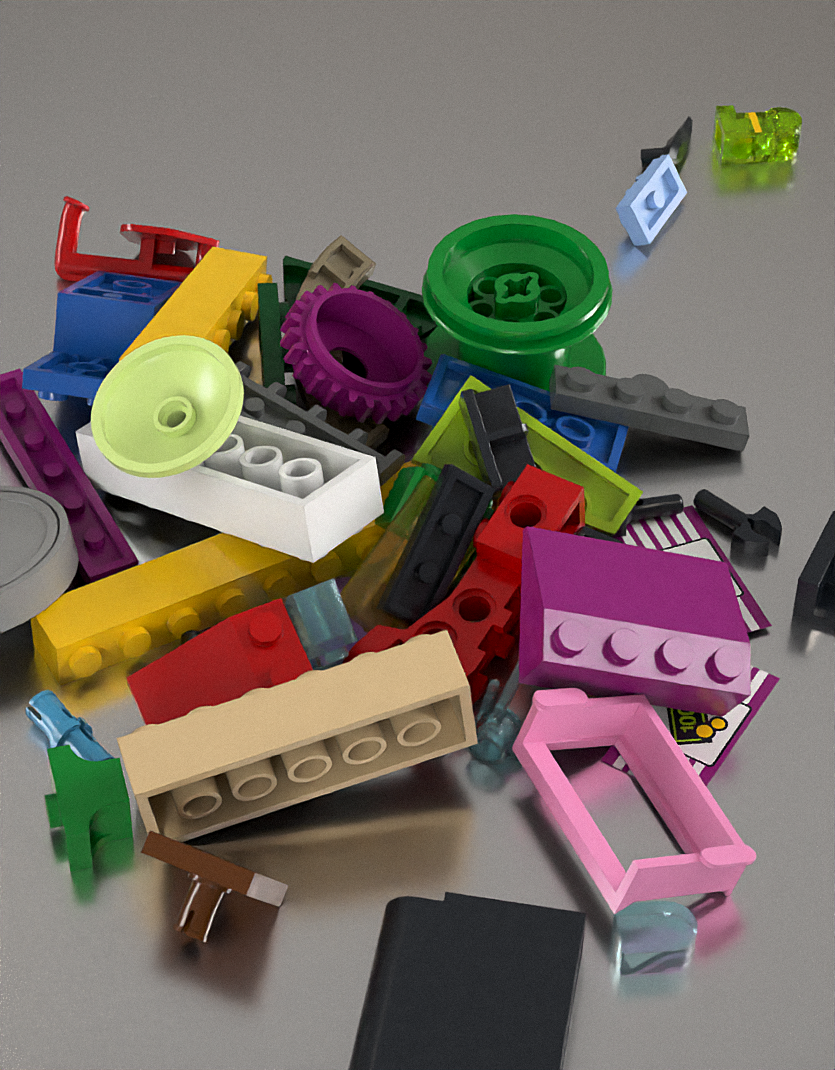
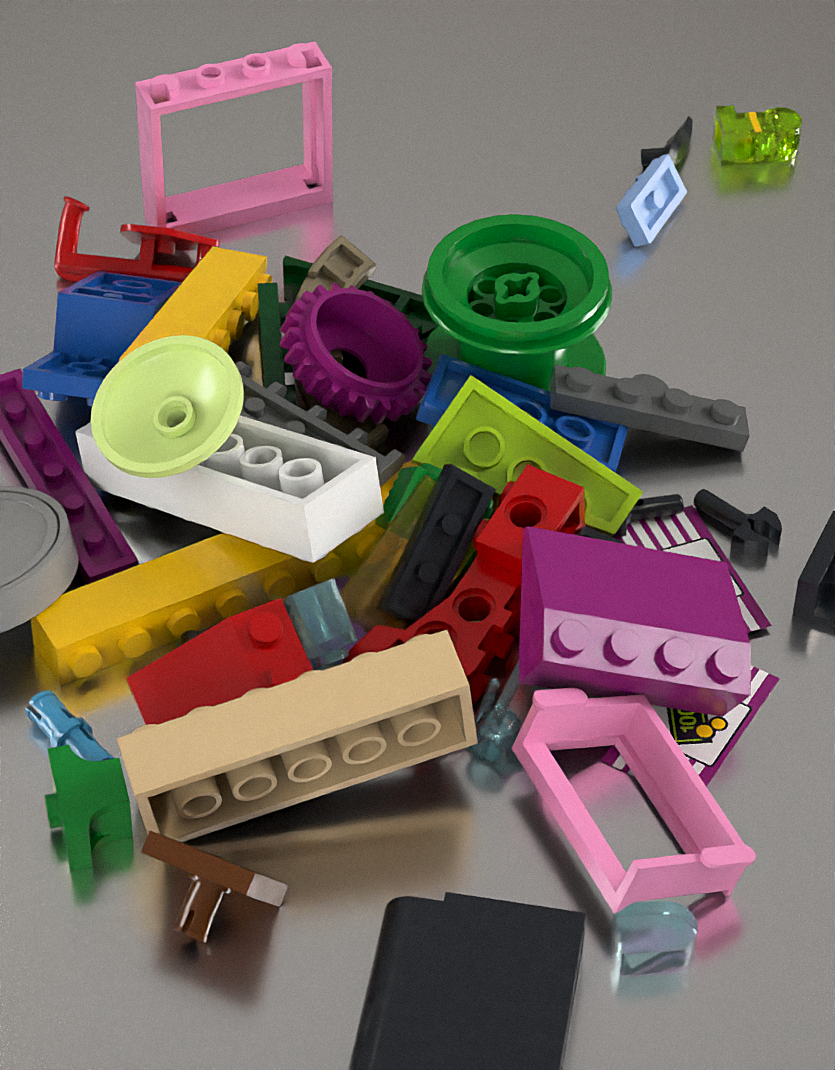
black panel [458,384,536,500] -> none
none -> bright pink window [135,41,333,235]

